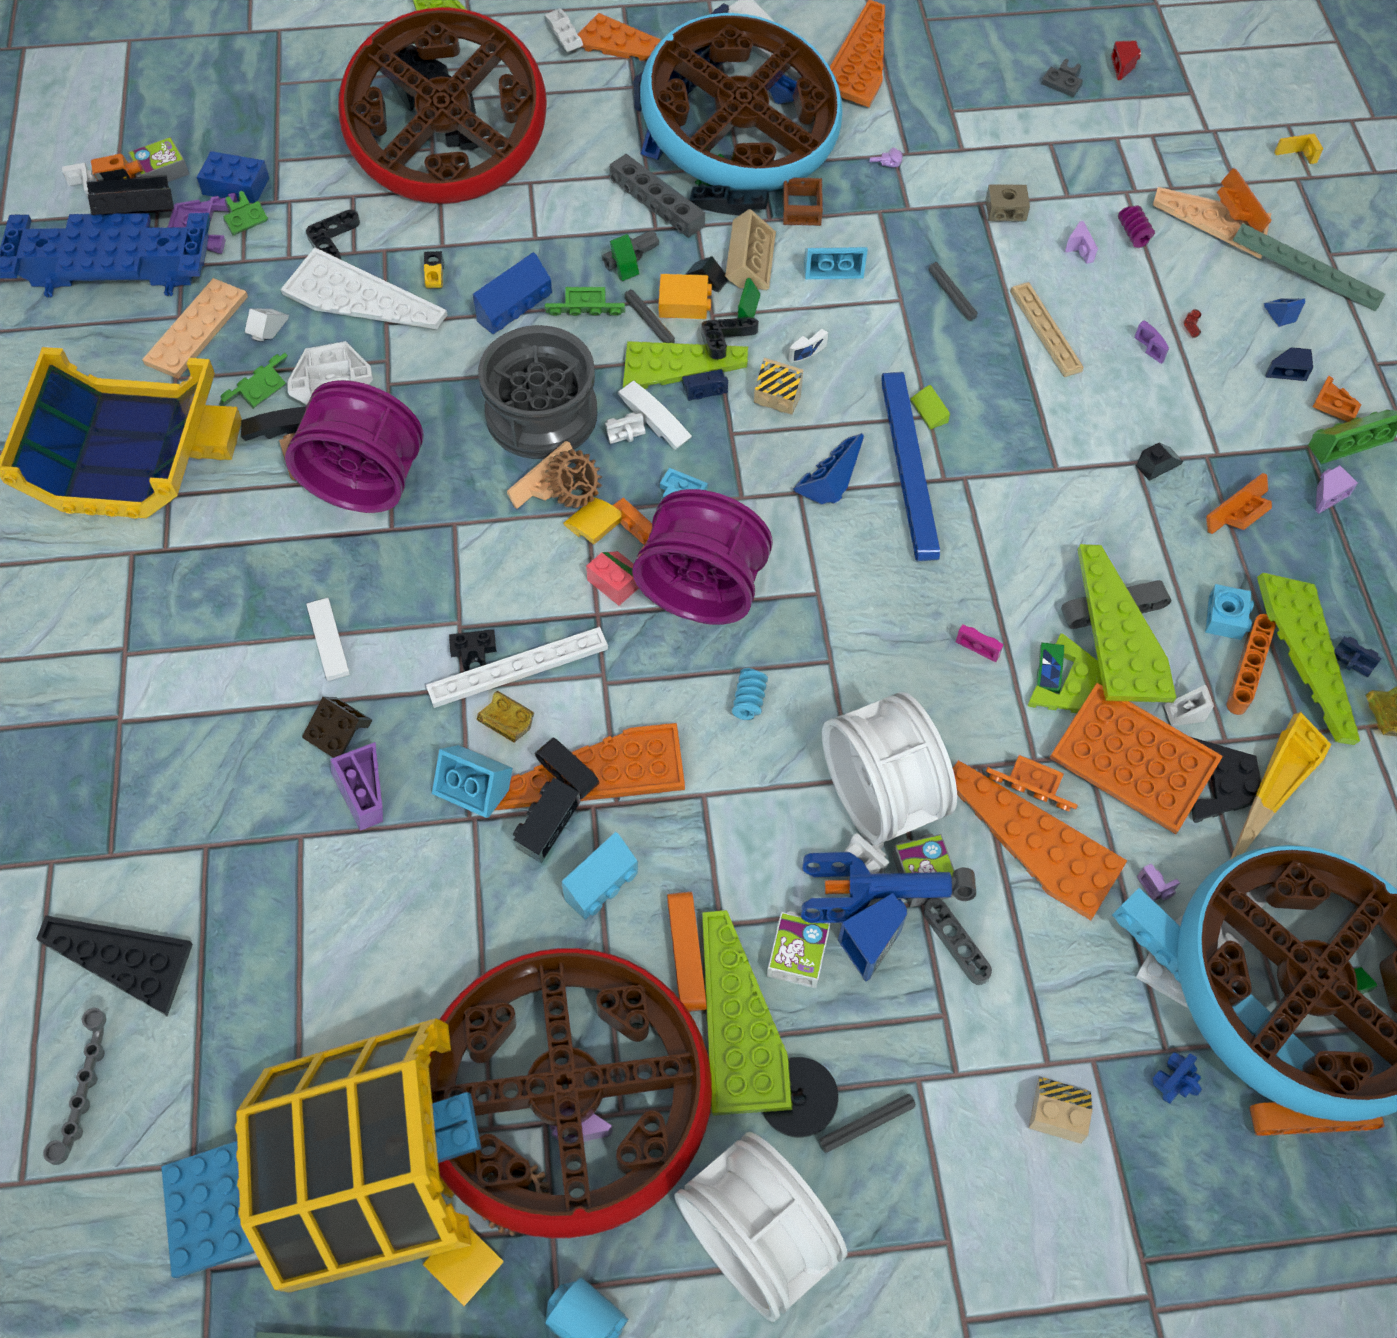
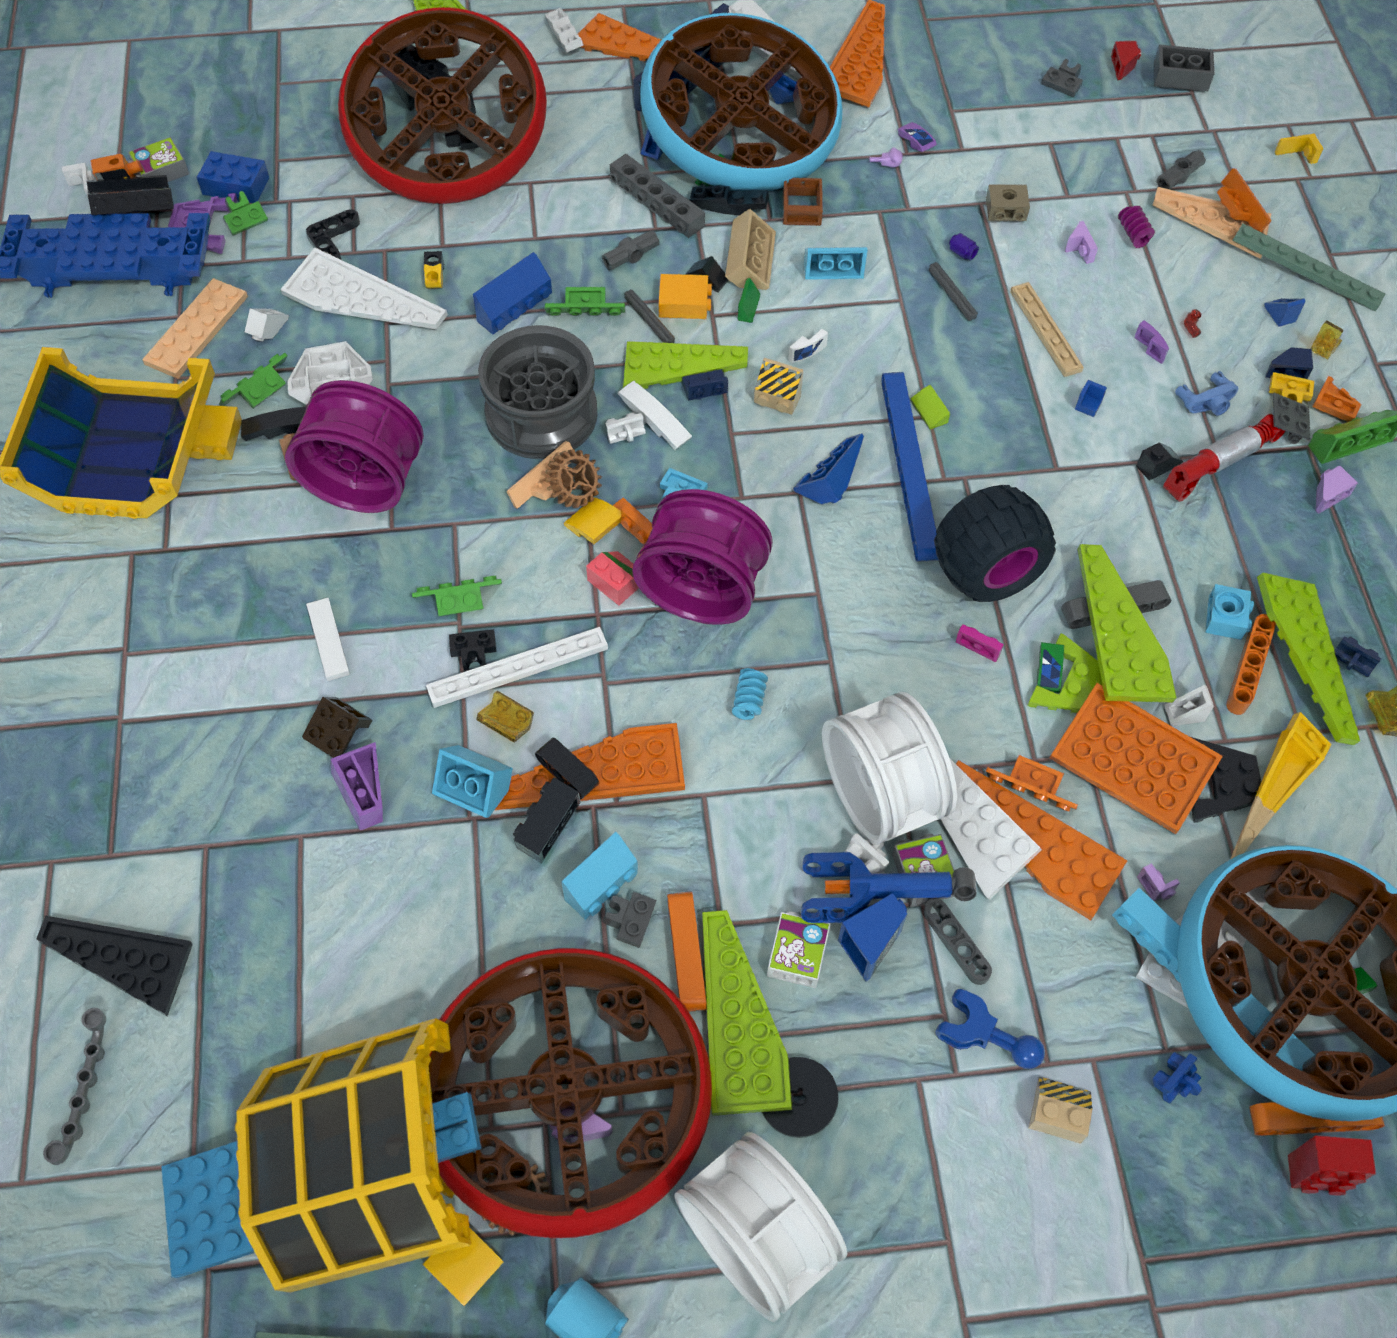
green slope [610,234,639,282] -> none
black beam [701,317,759,359] -> none
dark grey axle [819,1094,916,1153] -> none
orange bracket [1206,473,1272,534] -> none
none -> bright green bracket [412,576,502,616]
none -> dark grey plate [603,892,657,948]
none -> medium lavender slope [898,122,937,152]
none -> black wheel [934,485,1056,602]
none -> blue piece [935,989,1045,1069]
none -> white wing [941,758,1042,900]
none -> dark purple brick [949,233,979,260]
none -> blue panel [1075,380,1107,417]
none -> dark grey brick [1154,44,1215,91]
none -> dark grey piece [1156,150,1206,190]
none -> red piece [1163,414,1286,502]
none -> medium blue connector [1175,371,1239,416]
none -> yellow plate [1269,372,1314,404]
none -> dark grey hinge [1273,393,1310,444]
none -> red brick [1288,1136,1376,1196]
none -> clear yellow bracket [1311,320,1344,360]

